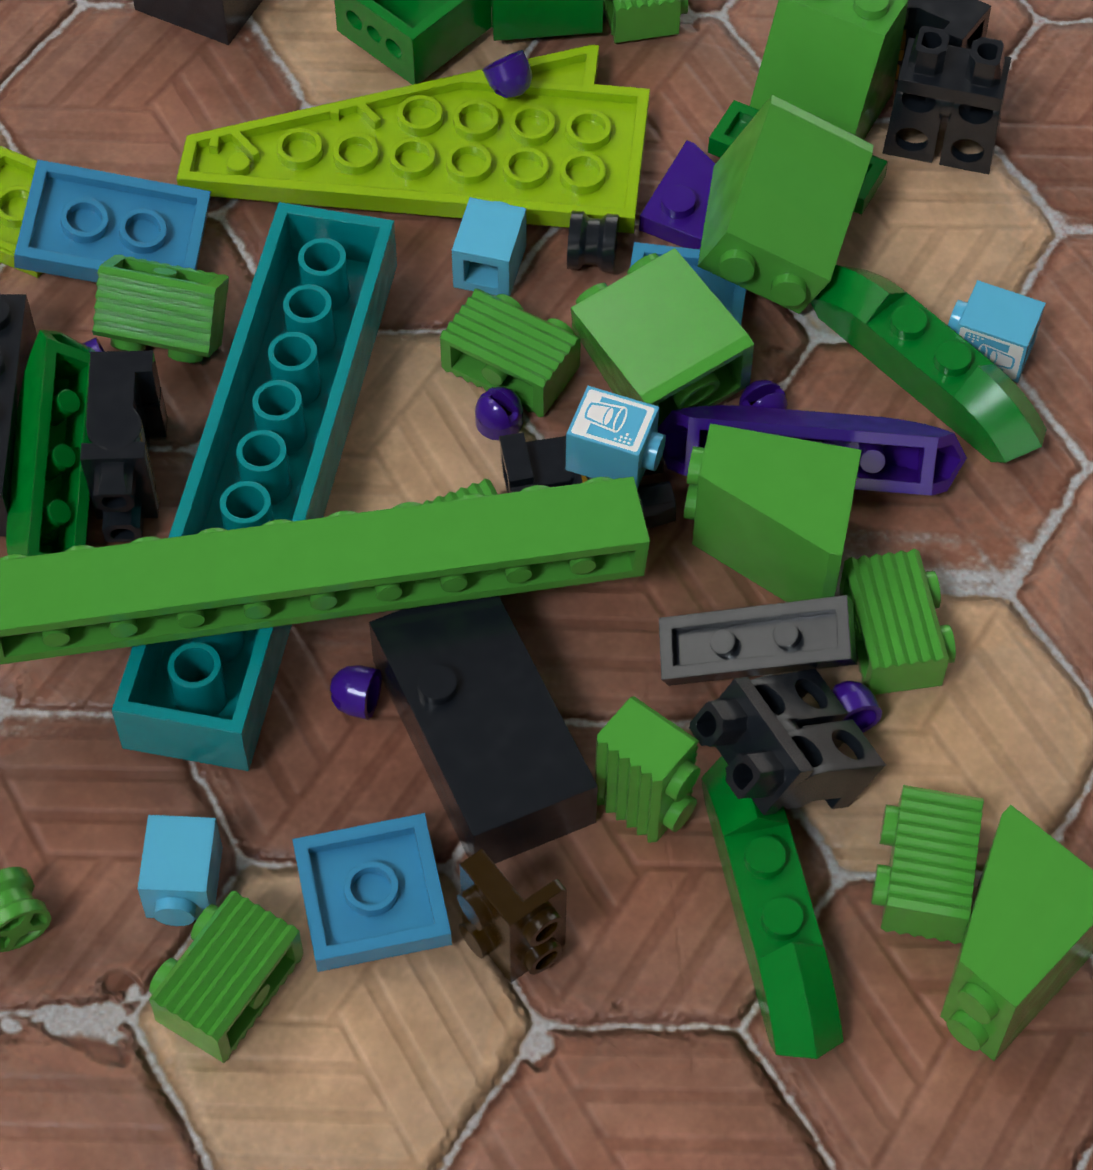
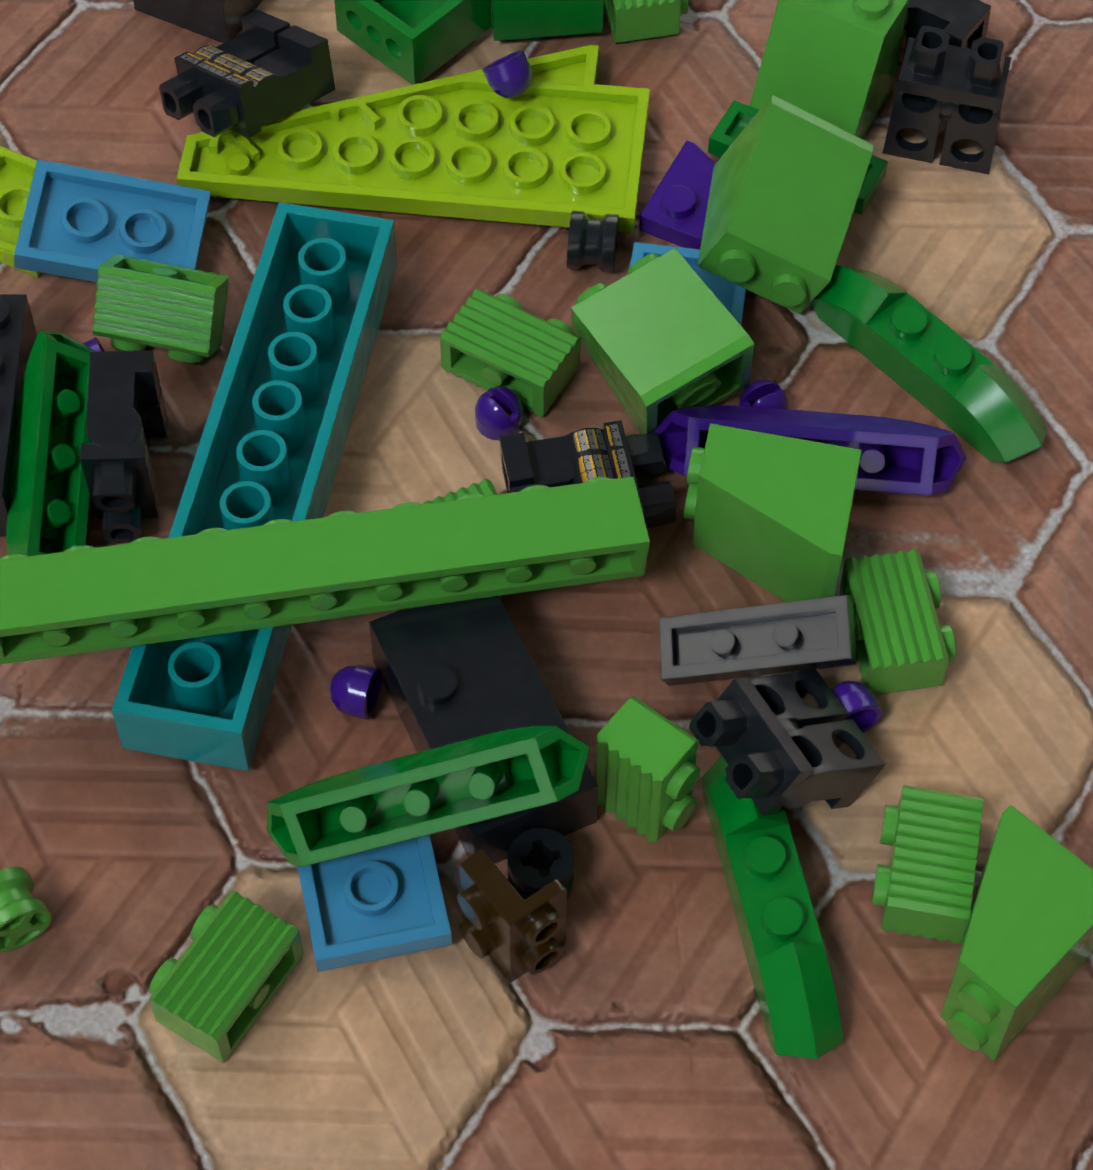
medium azure brick [137,815,223,926] -> none
medium azure brick [452,197,527,296] -> none
medium azure brick [565,386,666,489] -> none
medium azure brick [948,280,1046,383] -> none
none -> black hips [159,9,336,138]
none -> green brick [267,726,589,867]
none -> black wheel [507,828,574,900]

